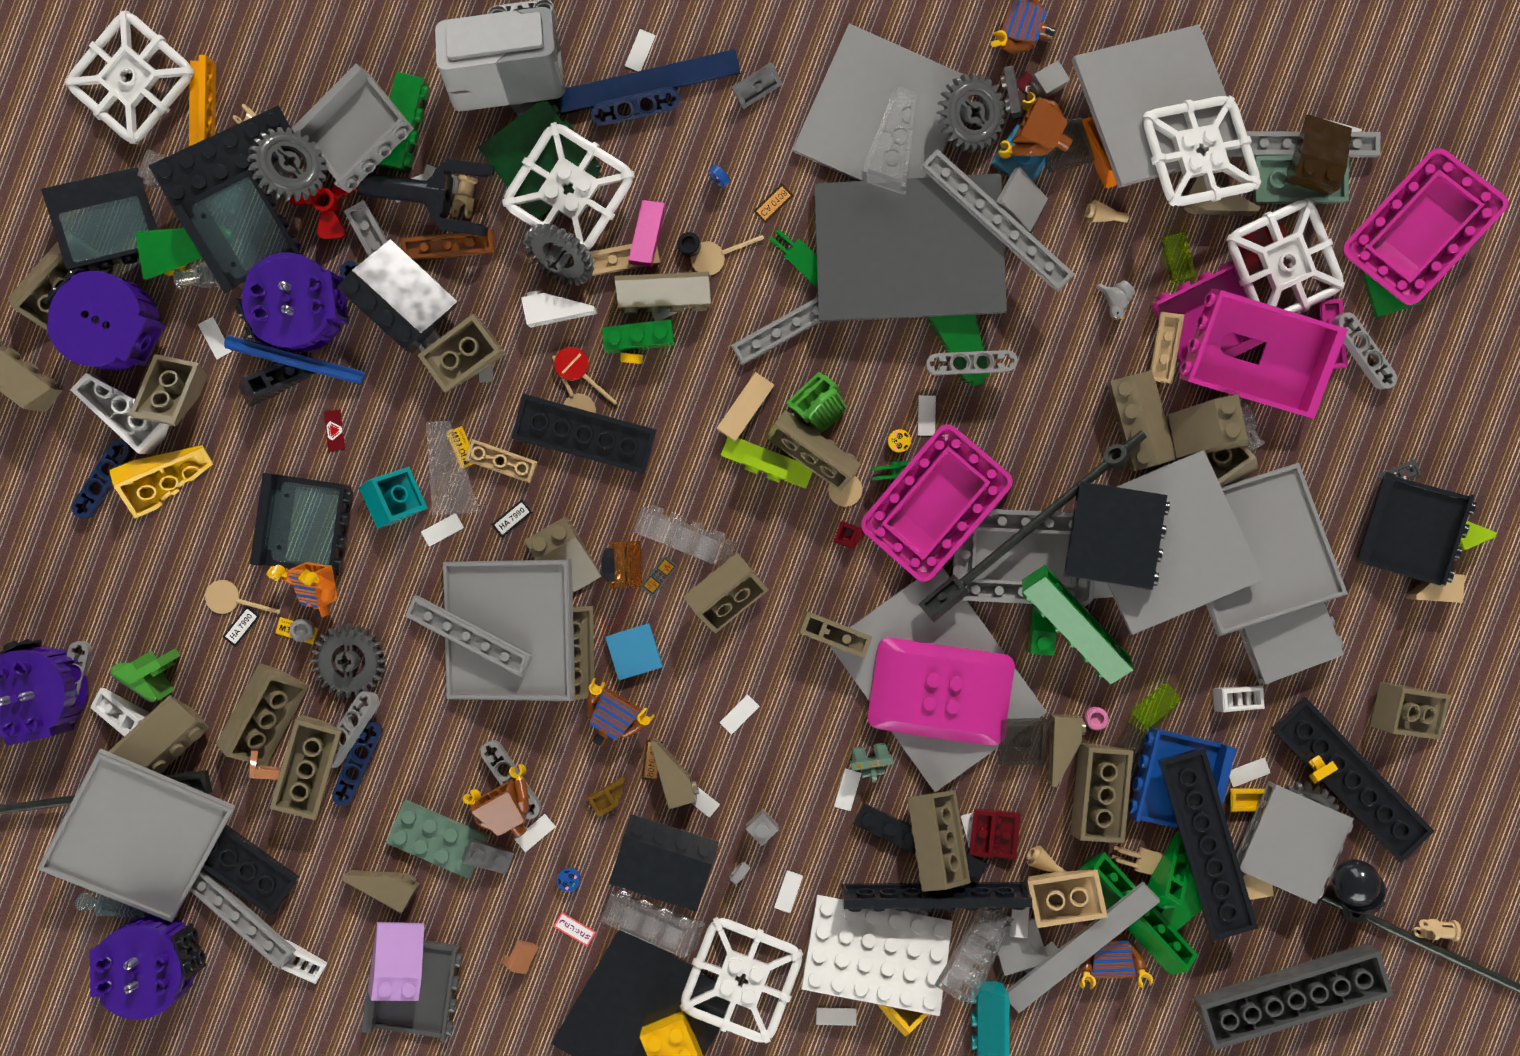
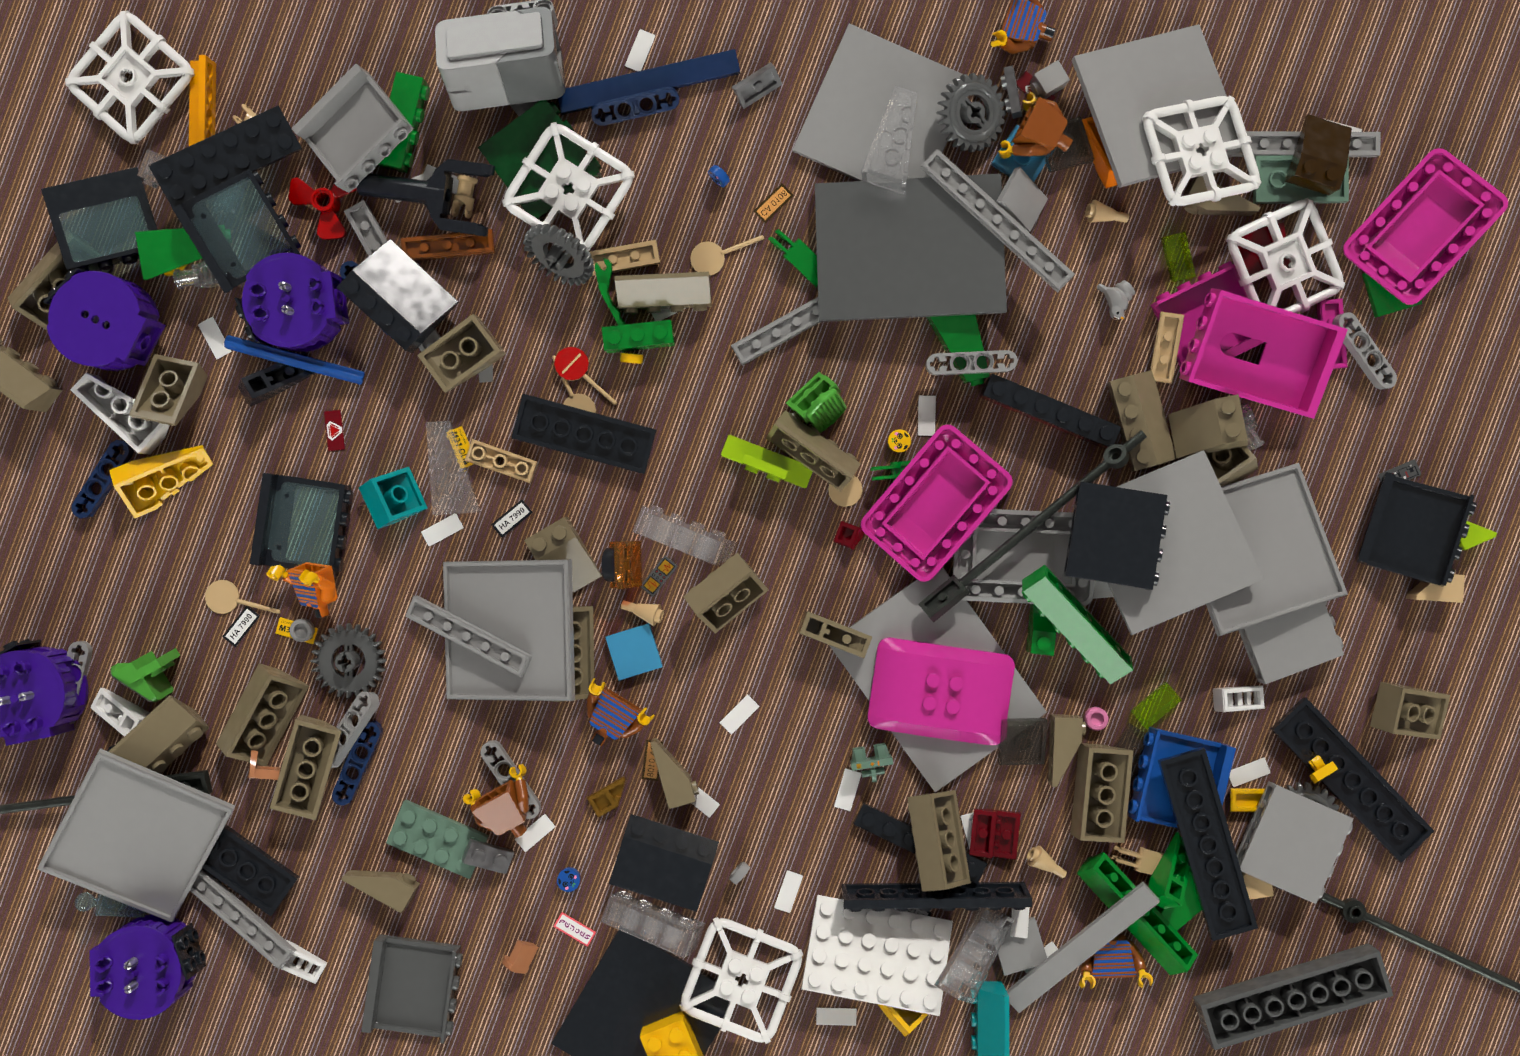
dark grey gear [247,127,328,202] -> none
lavender slope [368,922,424,1001] -> none
white slope [521,291,598,328] -> none
tile [628,200,666,267] -> none
black tile [677,232,701,257] -> none
tan tile [717,372,774,442] -> none
light grey brick [746,808,779,846] -> none
tan slope [1028,870,1108,928] -> none
black tile [1332,859,1387,915] -> none
tan piece [1413,919,1461,942] -> none
none -> green arm [594,258,626,325]
none -> tan cone [621,600,664,626]
none -> black brick [980,373,1121,450]

